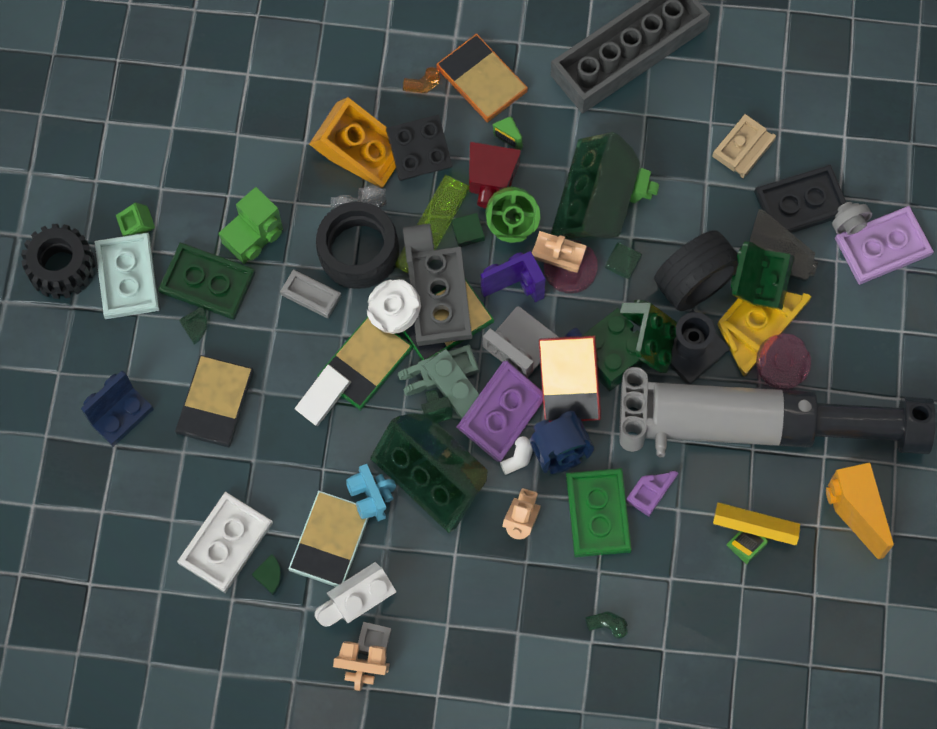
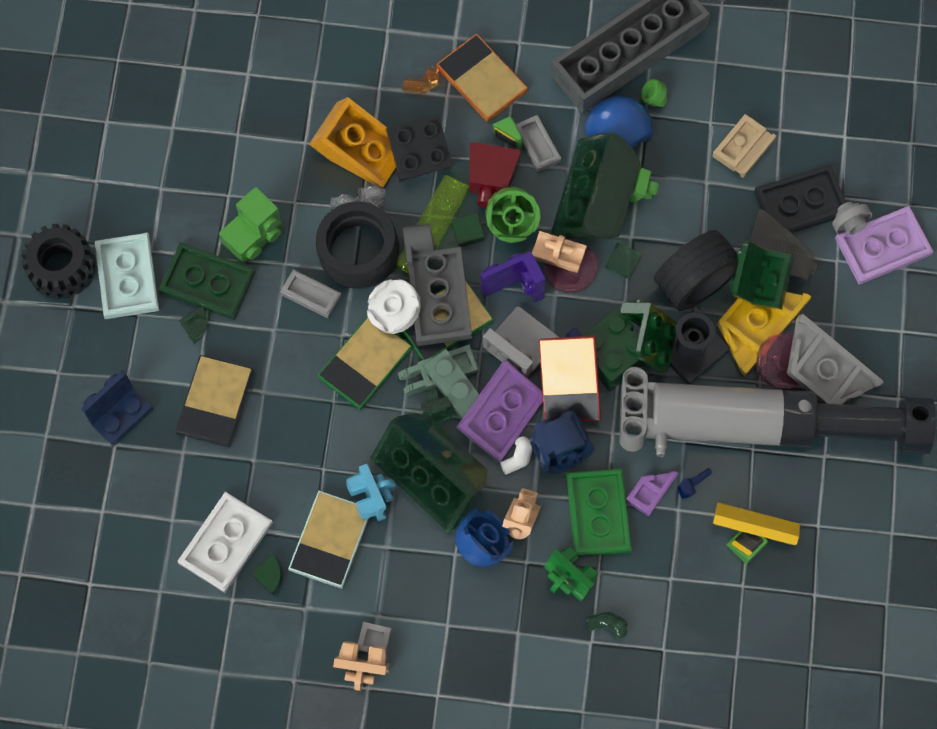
bright green slope [116,202,155,236] -> none
white tile [295,365,351,426] -> none
white brick [315,562,396,627] -> none
light orange slope [826,463,894,559] -> none
none -> blue cylinder [455,509,513,567]
none -> light grey tile [516,115,562,173]
none -> green hips [544,547,598,601]
none -> blue cylinder [585,95,653,161]
none -> bright green tile [641,79,667,107]
none -> clear blue hand [677,468,712,499]
none -> light grey wing [787,314,884,404]

